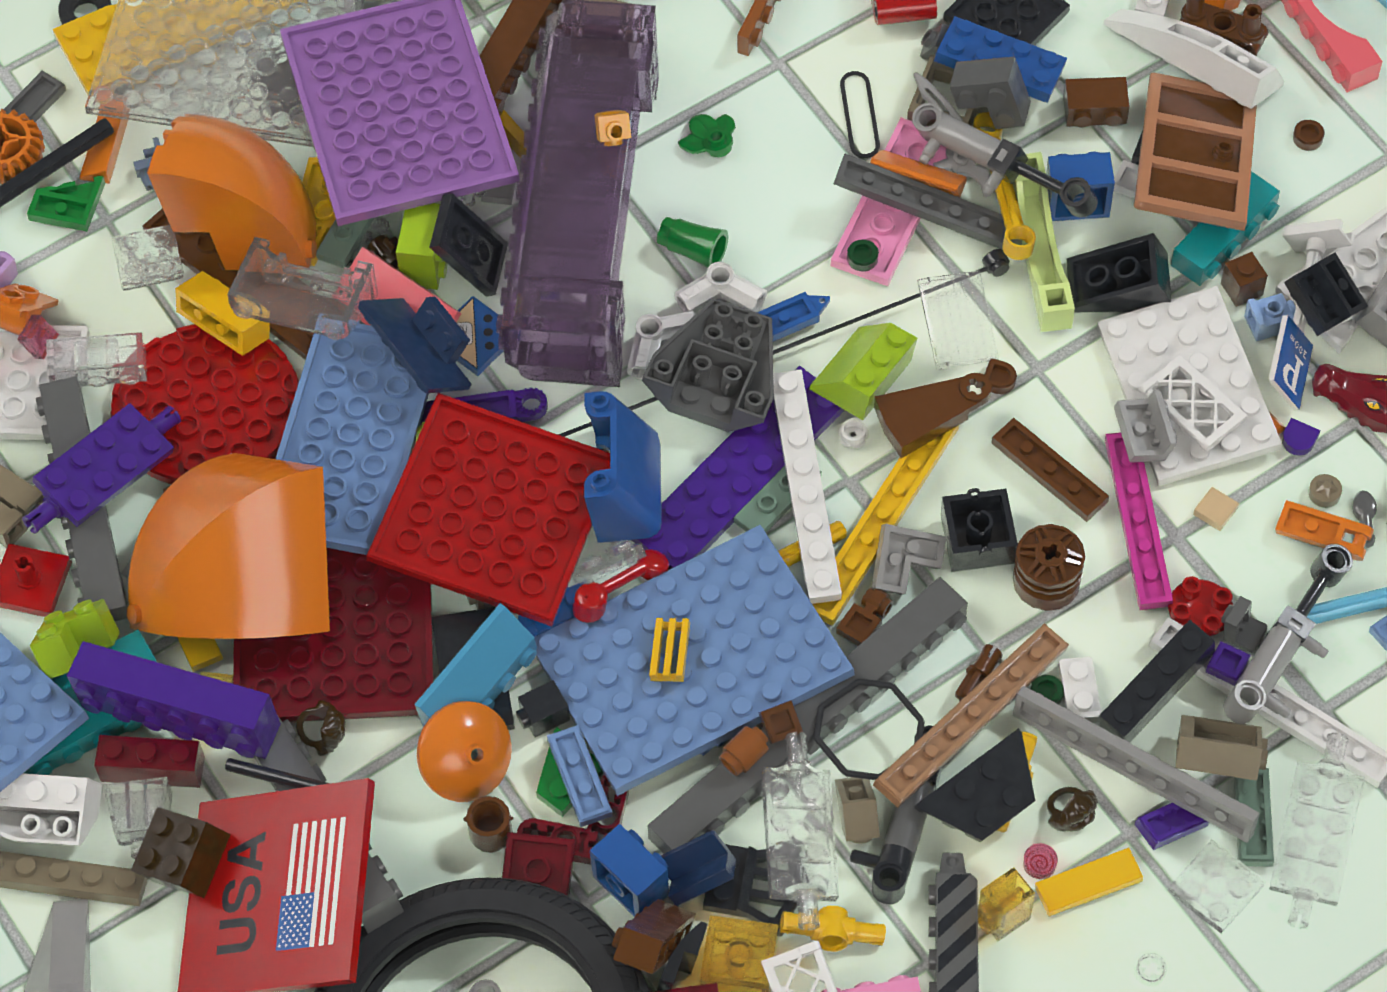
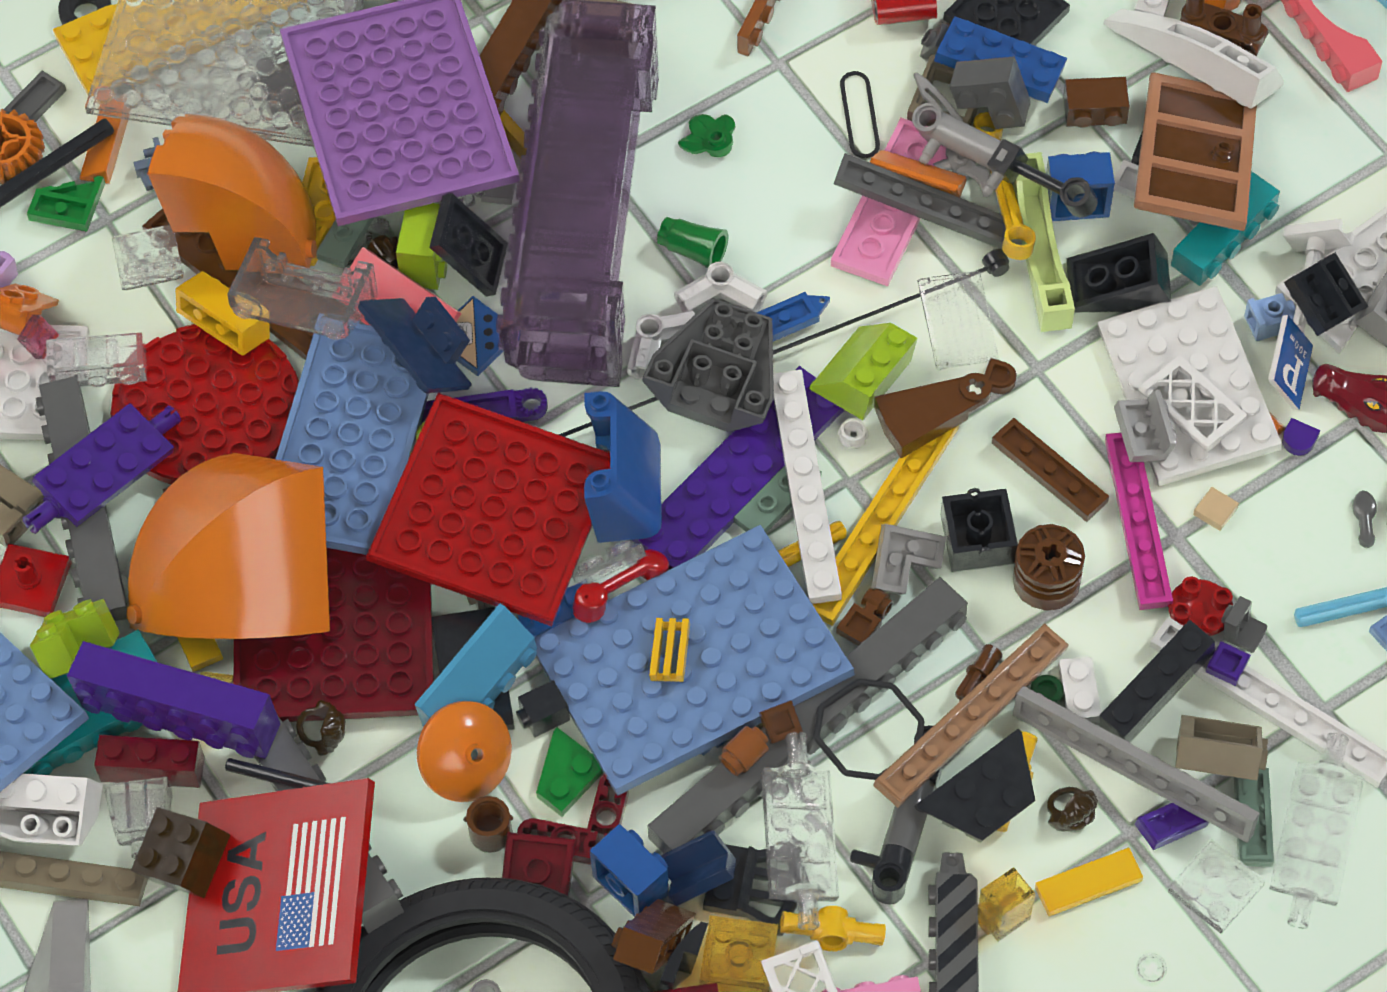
medium blue tile [547,725,613,827] -> none
light orange plate [594,110,631,146] -> none
dark tan slope [835,777,880,844] -> none
dark green tile [847,239,879,272] -> none
clear pink tile [1023,843,1058,879] -> none
reddish brown brick [1221,252,1268,307] -> none
light grey piece [1223,544,1353,724] -> none
orange plate [1275,500,1374,561] -> none
reddish brown tile [1293,120,1325,151] -> none
dark tan tile [1308,474,1342,508] -> none

